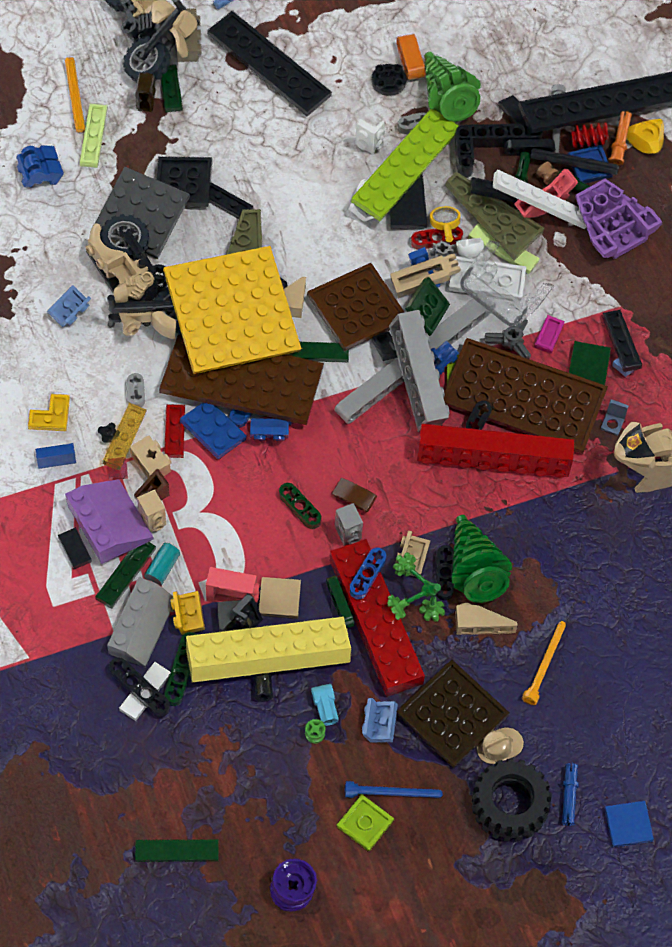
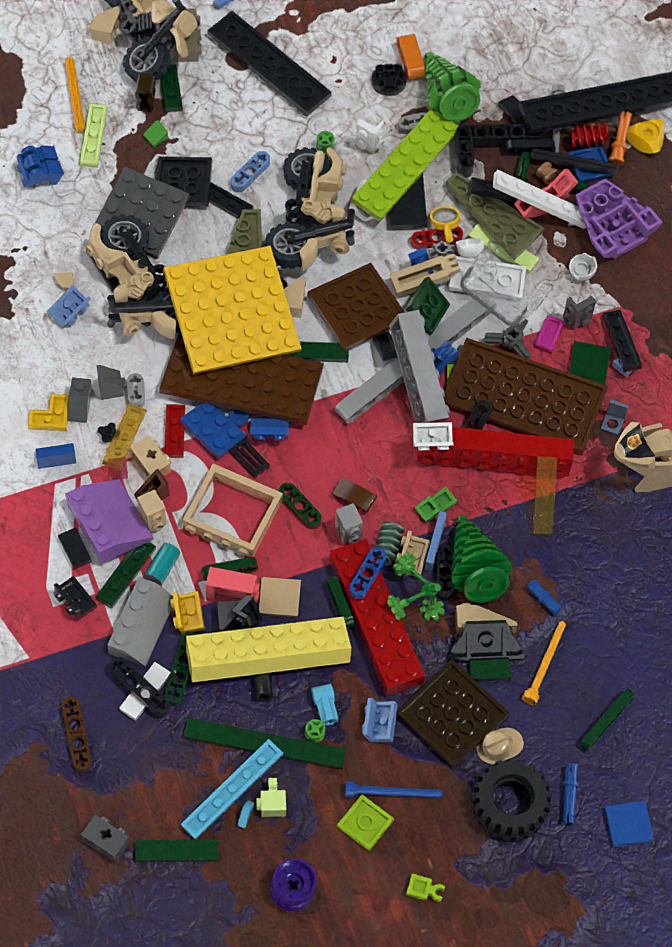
none -> black bracket [53,576,97,620]
none -> tan tile [54,273,73,291]
none -> reddish brown beam [62,696,92,773]
none -> dark grey slope [68,377,92,423]
none -> dark grey brick [81,815,130,863]
none -> tan slope [89,6,122,44]
none -> dark grey slope [96,365,127,400]
none -> bright green slope [143,120,168,147]
none -> medium azure plate [181,739,283,840]
none -> tan window [182,464,283,557]
none -> dark green tile [184,718,347,770]
none -> dark green beam [201,557,258,581]
none -> medium blue beam [230,151,270,192]
none -> black tile [230,439,270,478]
none -> medium azure tile [238,800,255,828]
none -> yellowish green brick [257,778,286,817]
none -> piece [265,147,355,271]
none -> bright green wheel [316,131,334,154]
none -> sand green piece [374,522,405,565]
none -> lime plate [406,874,445,902]
none -> white bracket [413,422,453,450]
none -> bright green slope [414,486,458,523]
none -> medium blue tile [424,511,447,571]
none -> black wing [448,620,525,661]
none -> dark green tile [469,659,511,681]
none -> blue pin [526,579,563,615]
none -> clear yellow tile [533,456,557,535]
none -> dark grey bracket [563,296,596,330]
none -> white hair [569,253,597,281]
none -> dark green beam [580,688,636,751]

